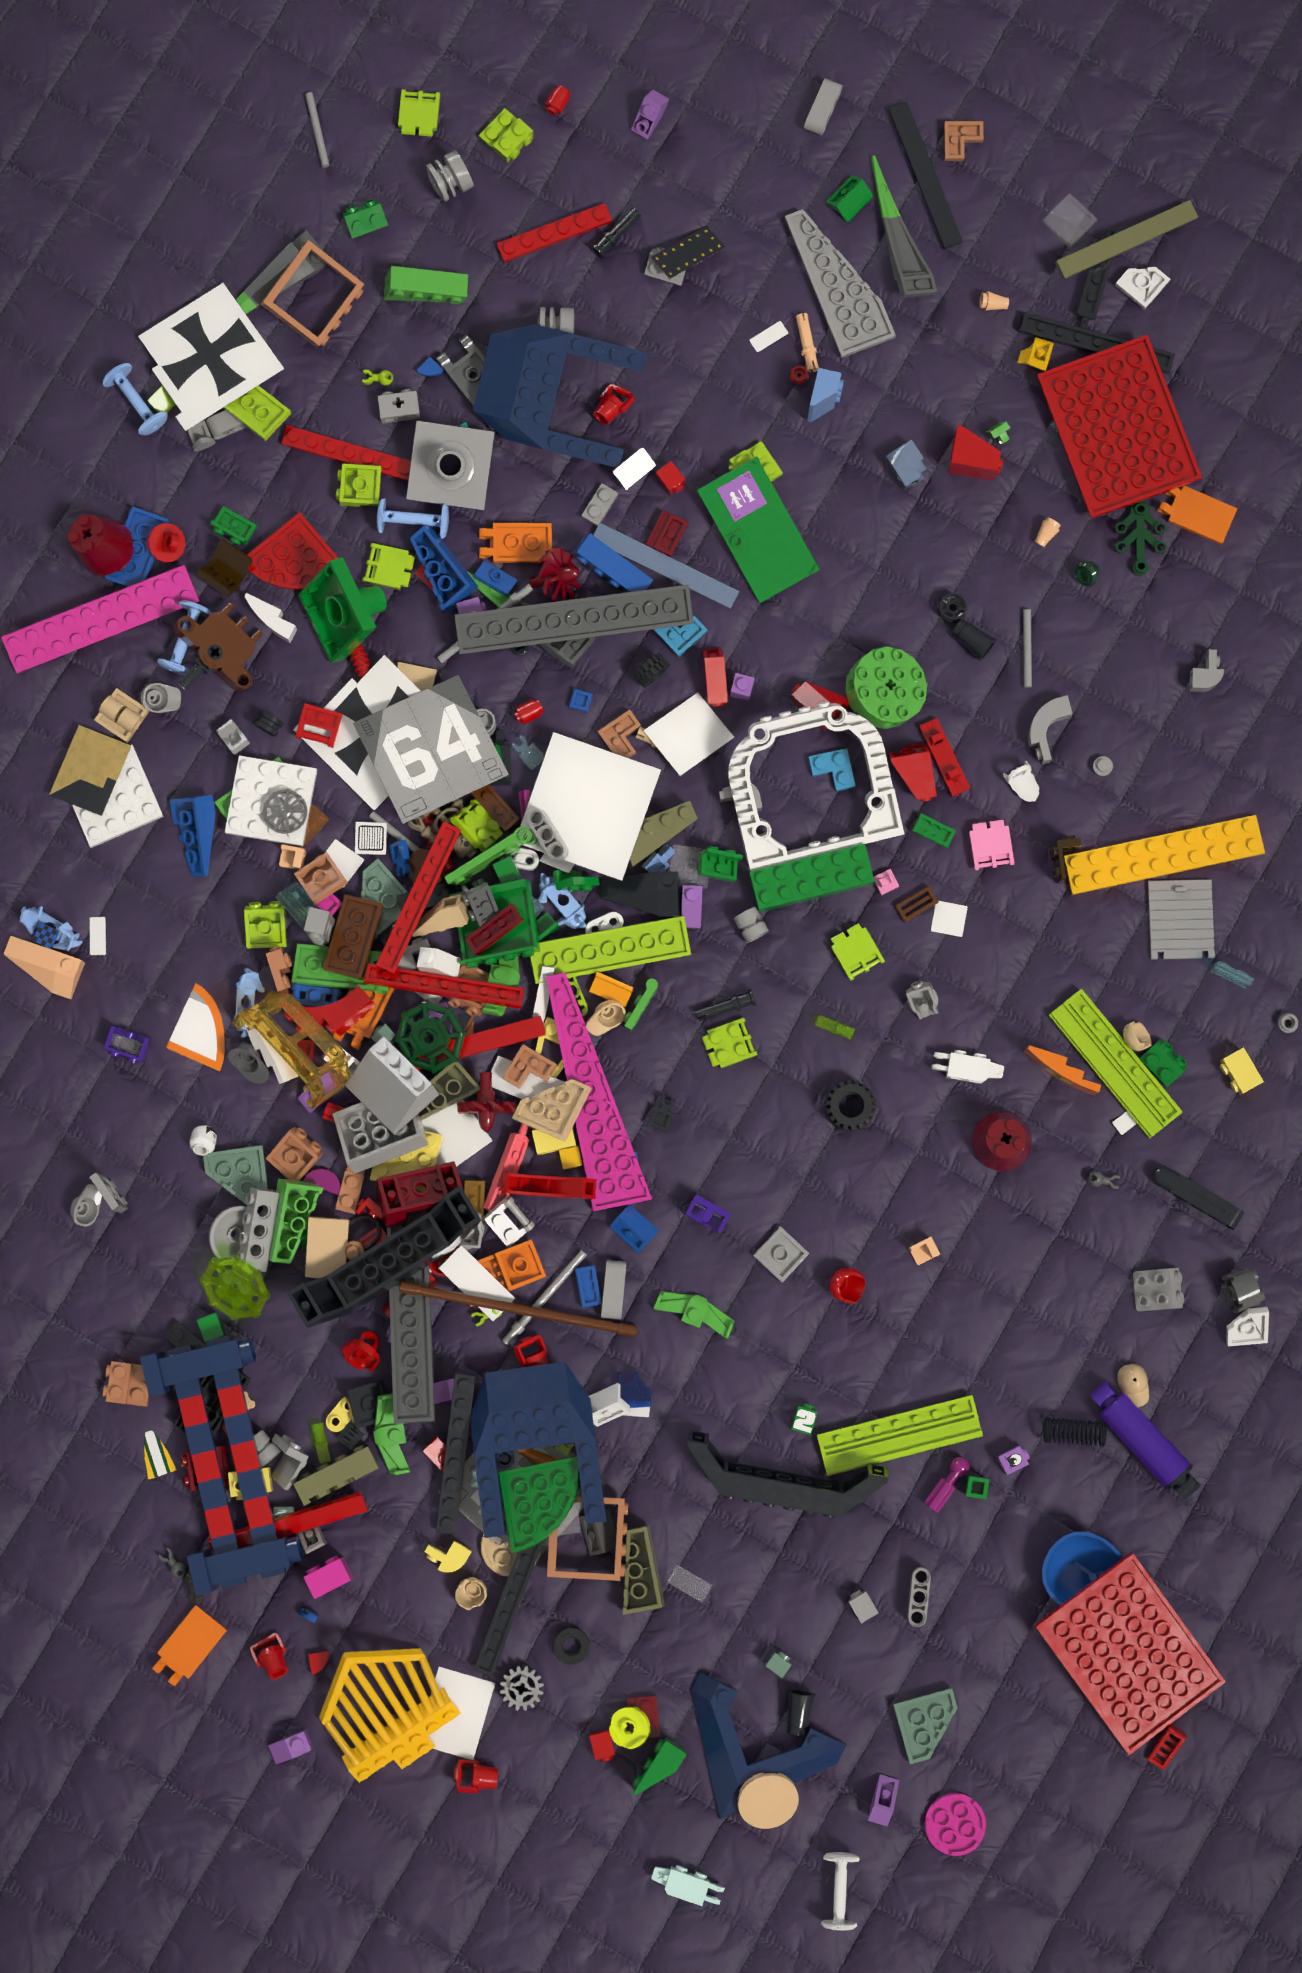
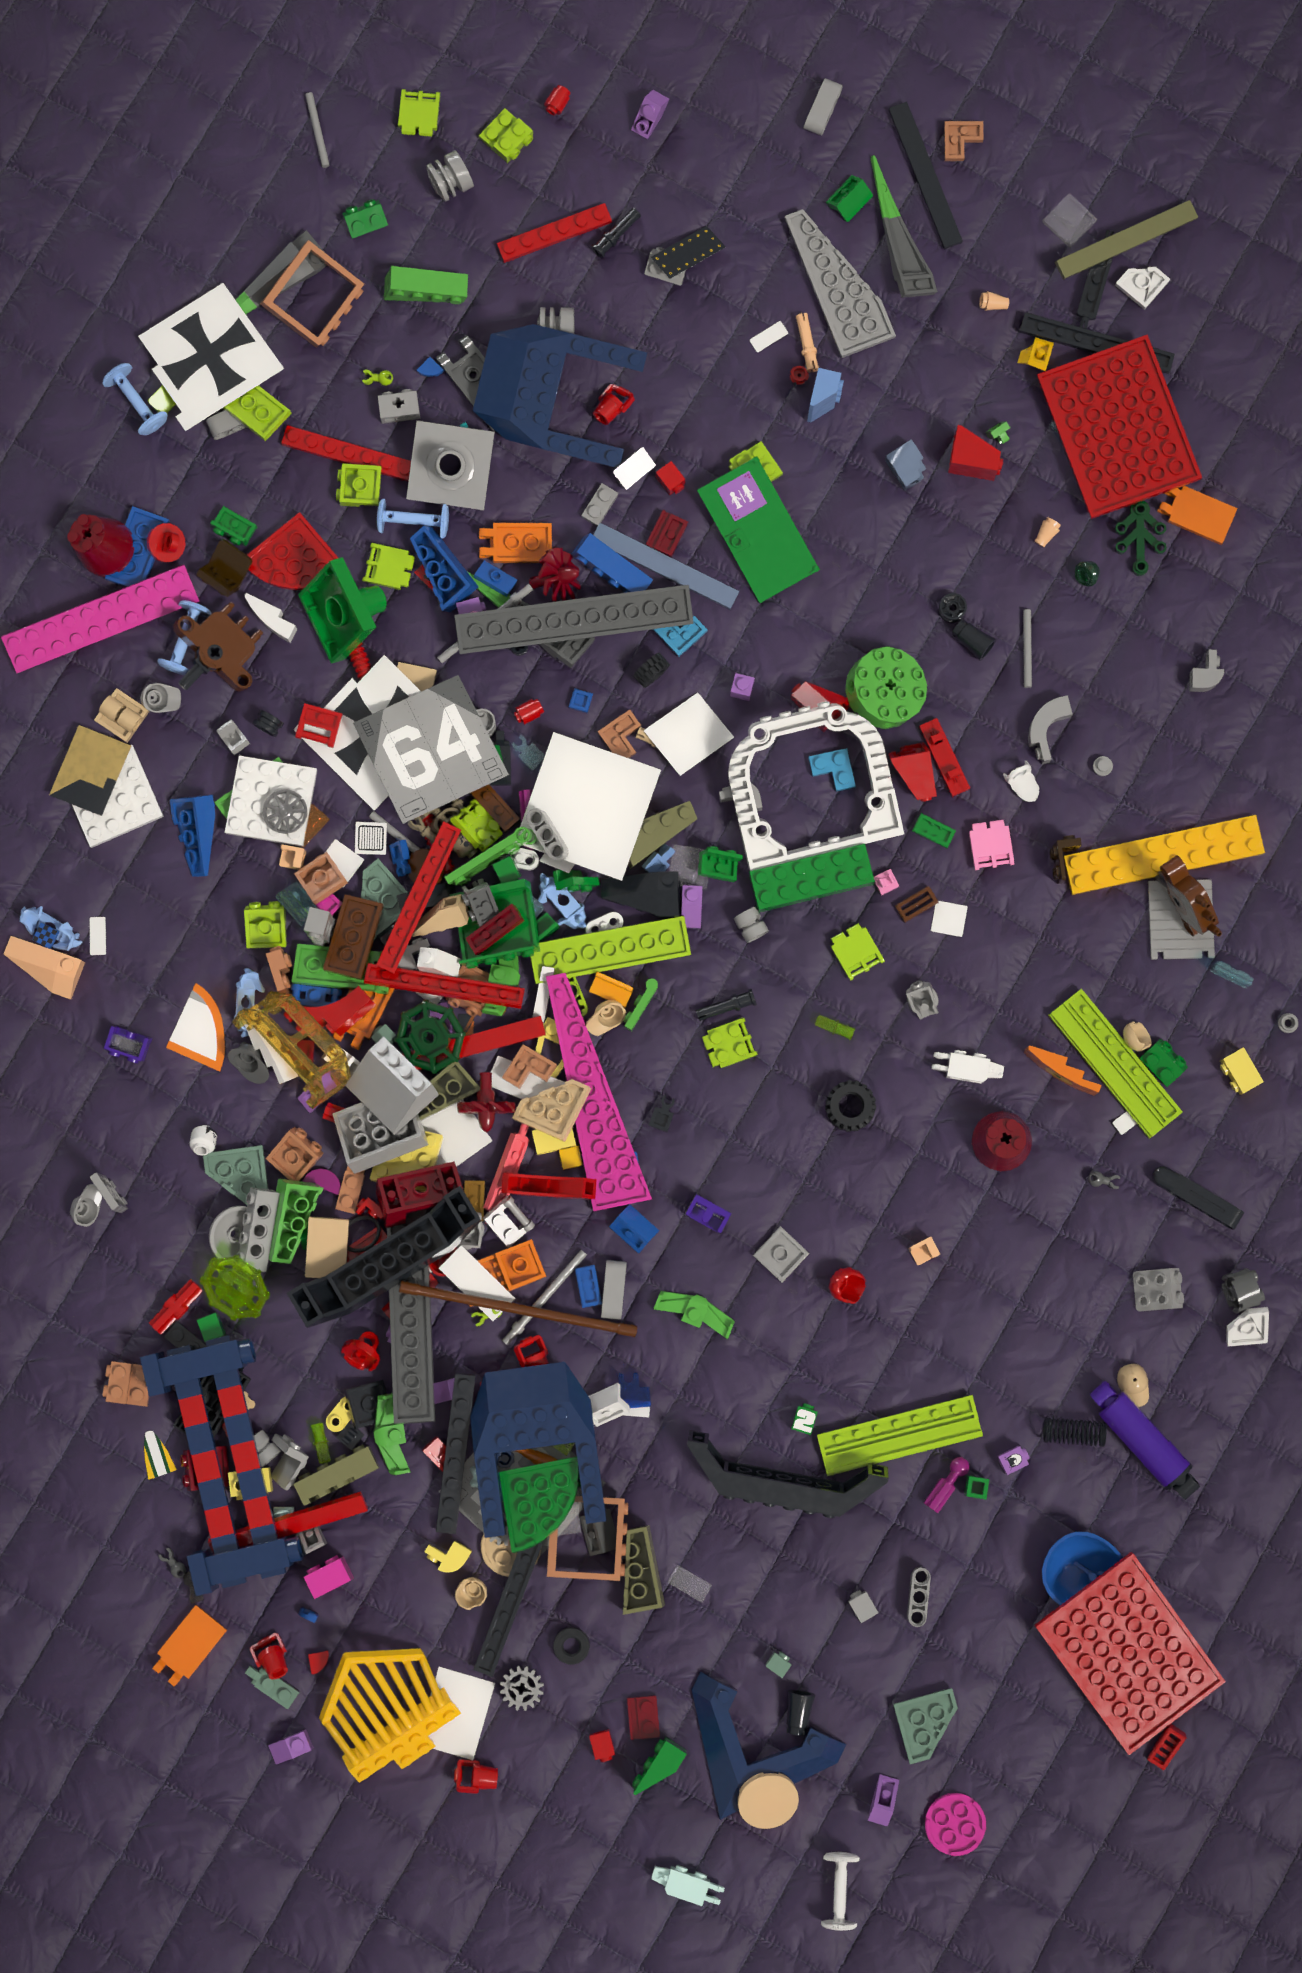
light grey tile [188,421,216,451] -> none
medium nougat plate [345,1241,365,1260] -> none
neon yellow plate [609,1707,651,1749] -> none
slope [702,648,728,706] -> none
none -> red piece [149,1279,203,1335]
none -> sand green hinge [245,1665,300,1709]
none -> reddish brown piece [1156,855,1222,937]

